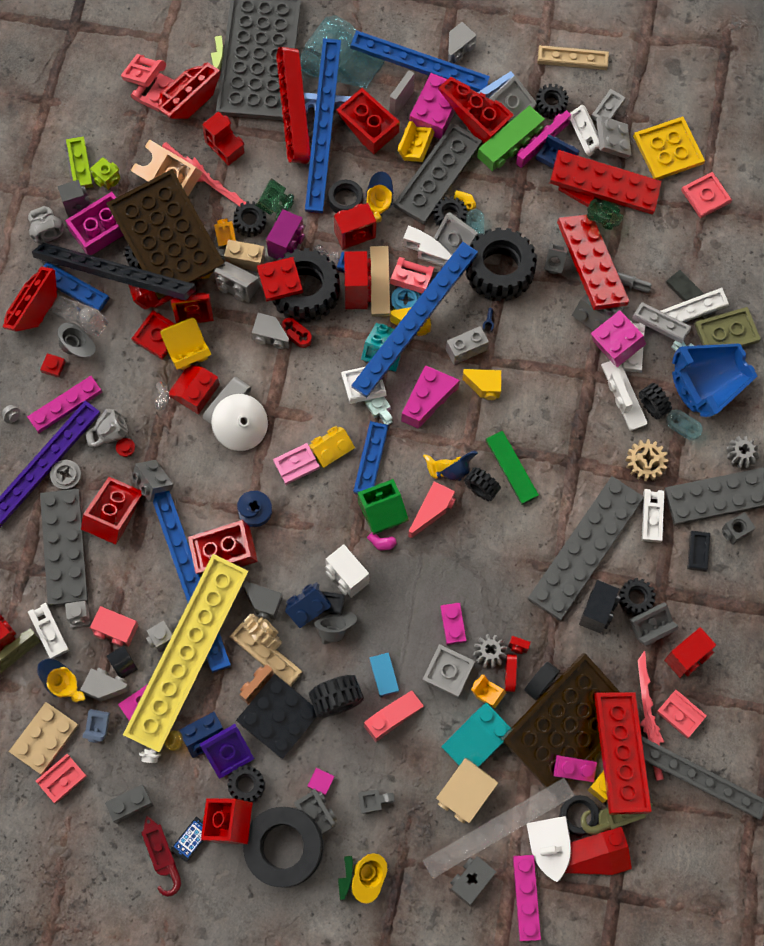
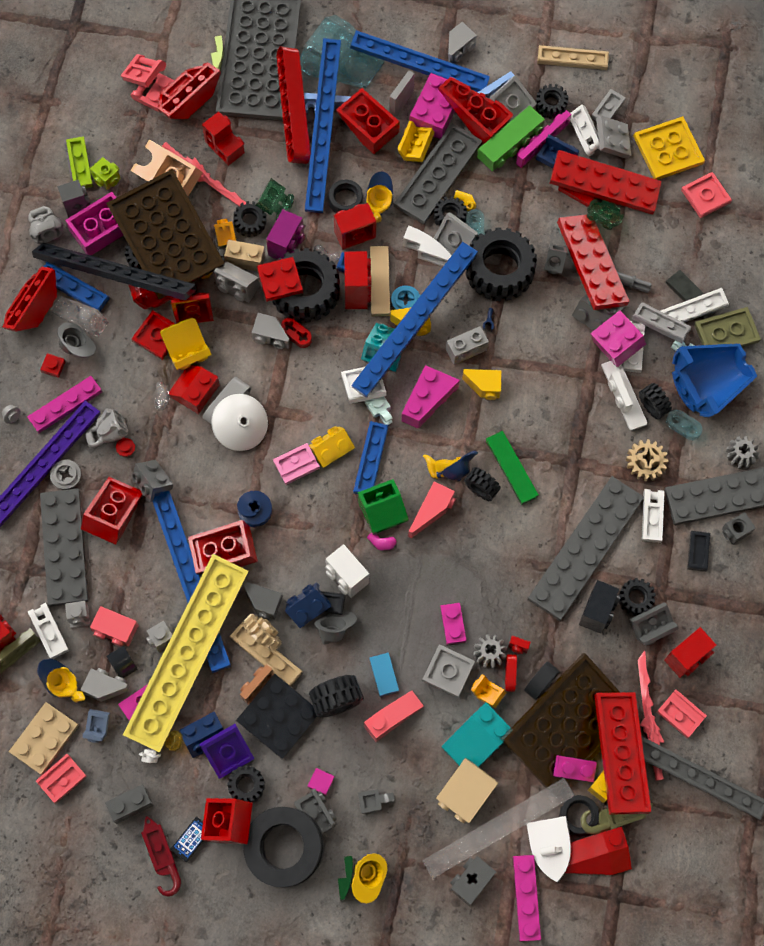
coral plate [390,257,435,293] -> none

